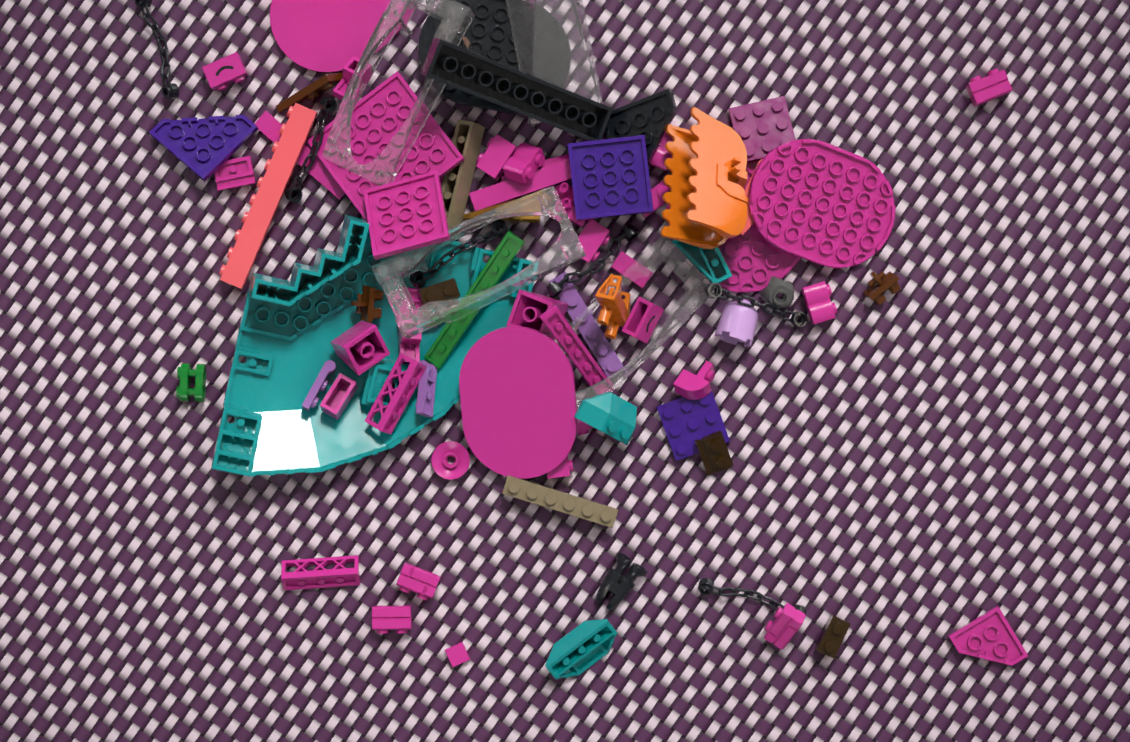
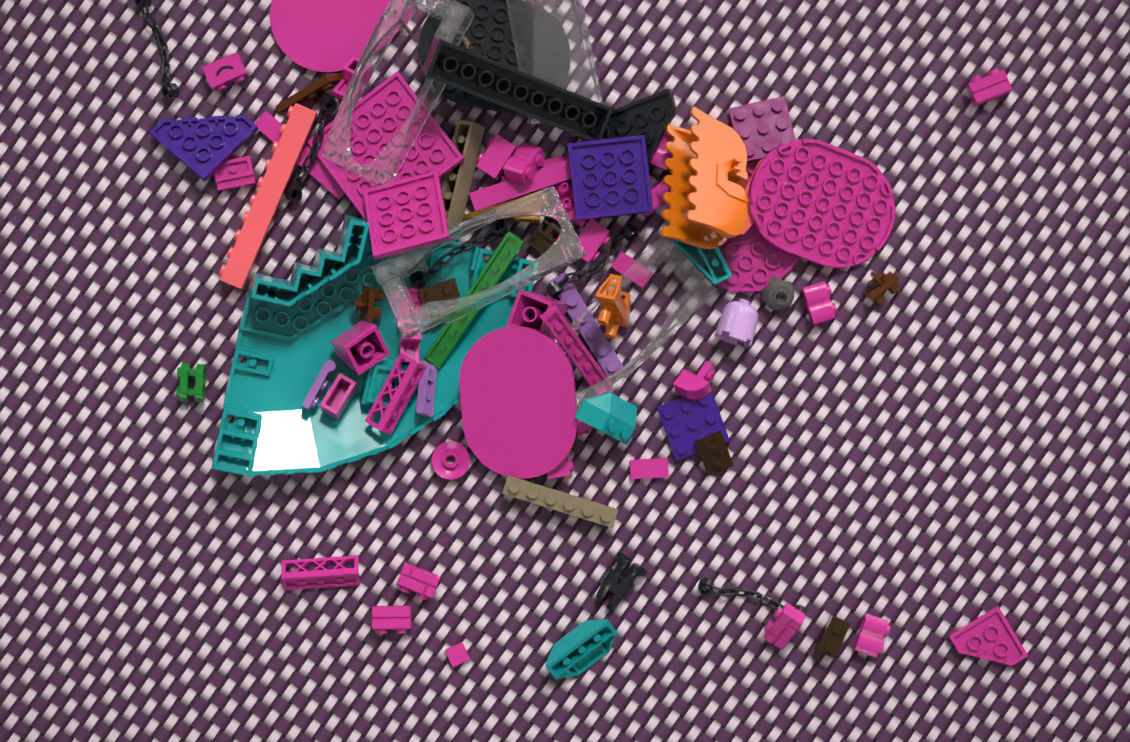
dark pink brick [622,297,664,344] -> none
black piece [705,283,808,327] -> none
none -> dark brown plate [527,217,577,266]
none -> dark pink tile [630,458,669,479]
none -> dark pink brick [853,613,891,658]

